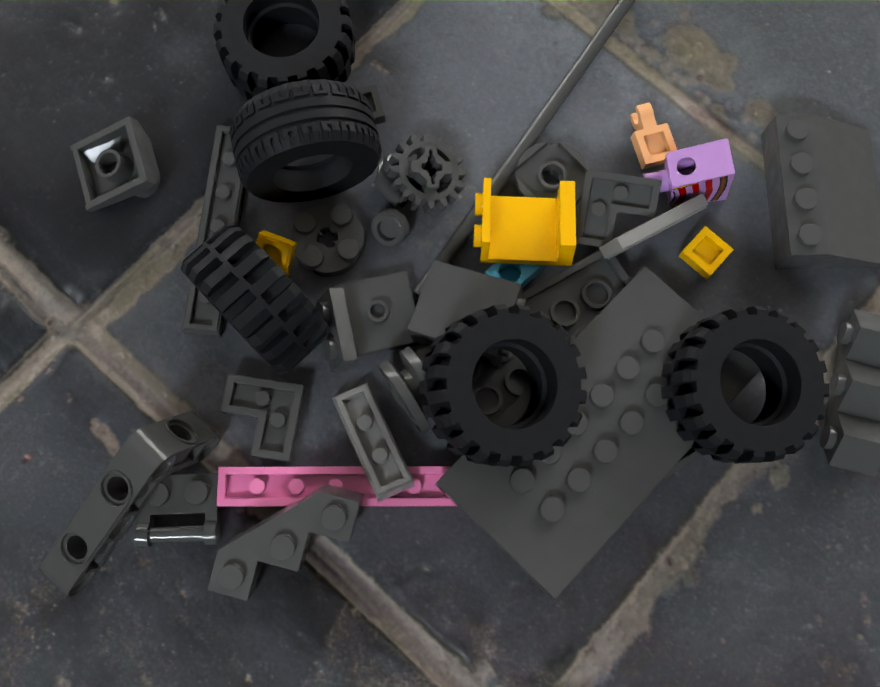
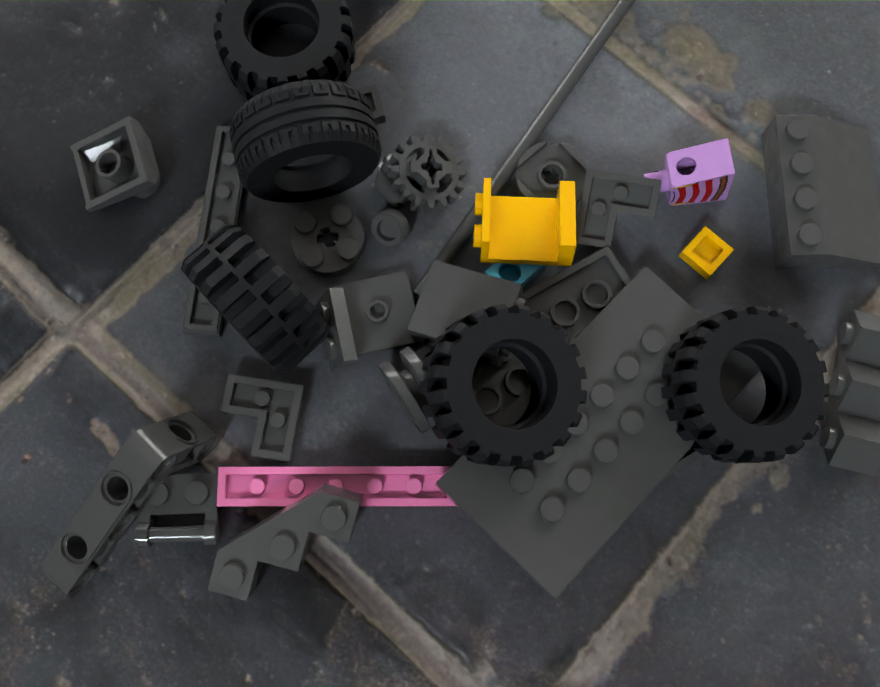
yellow tile [256,230,297,276] -> none
light grey tile [332,383,414,502] -> none
light grey tile [599,193,709,260] -> none
light nougat plate [630,102,677,170] -> none

